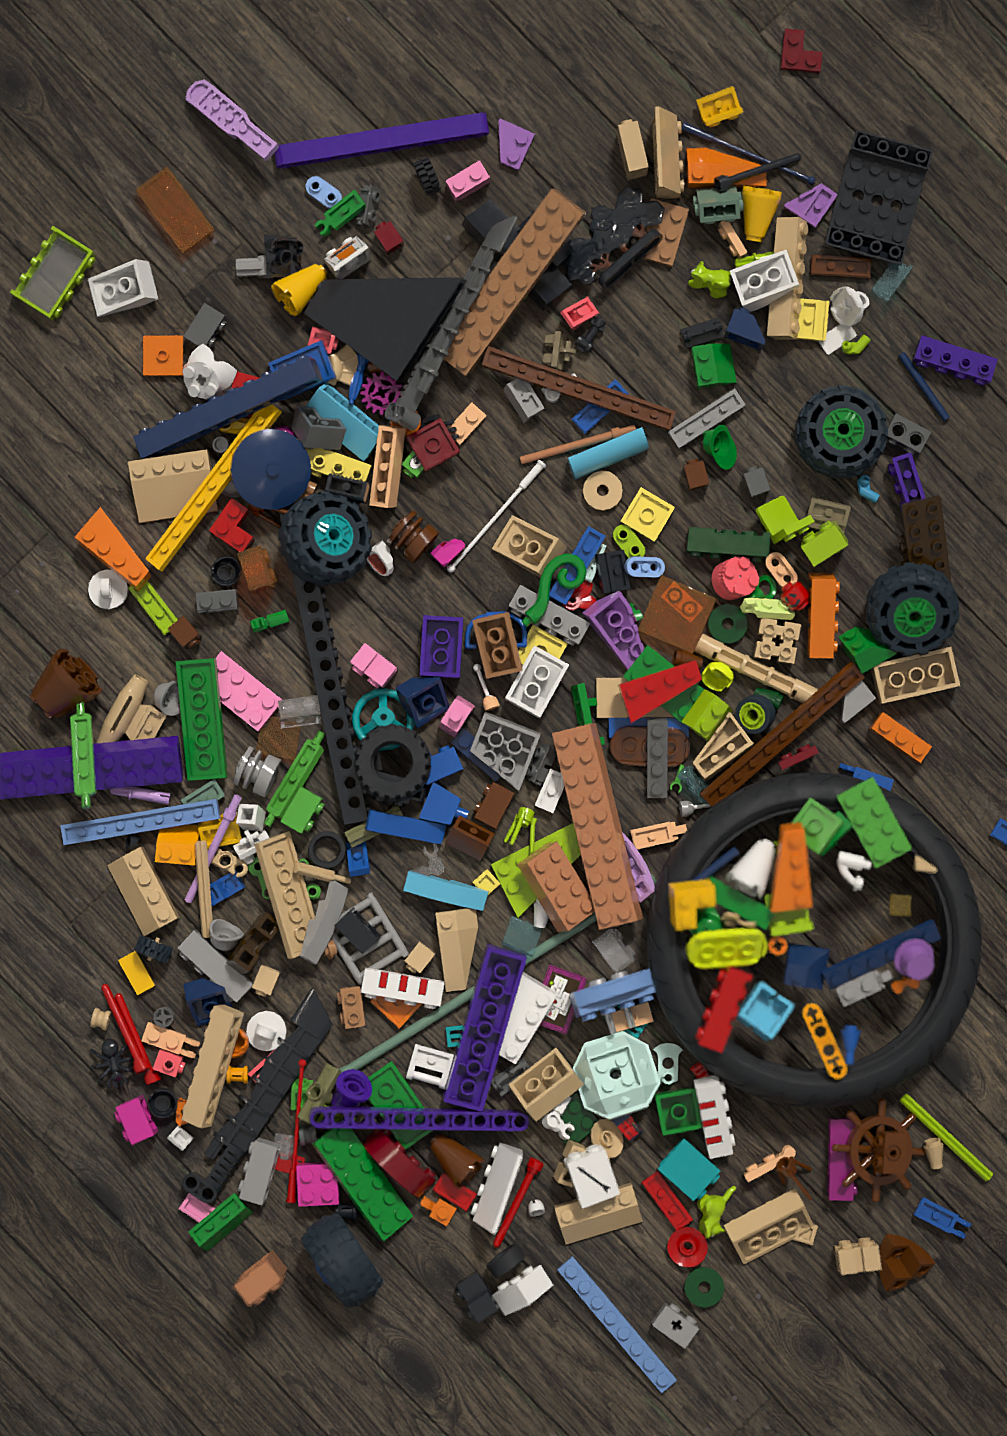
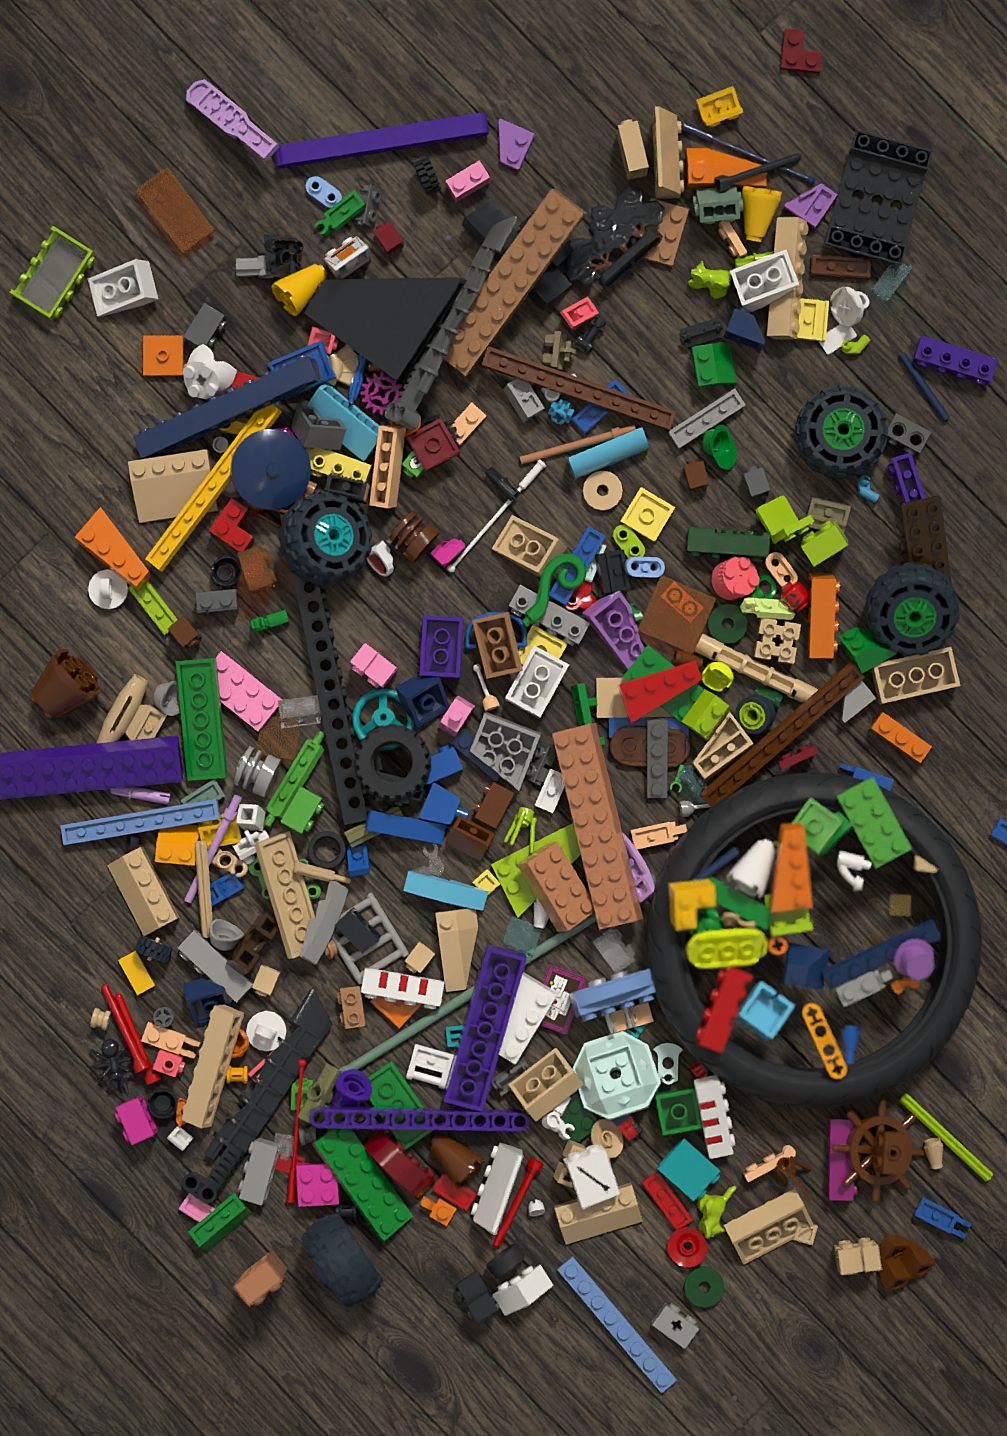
bright green plate [71,702,96,808] -> none
none -> black axle [485,467,520,501]
none -> dark azure gear [548,399,574,425]

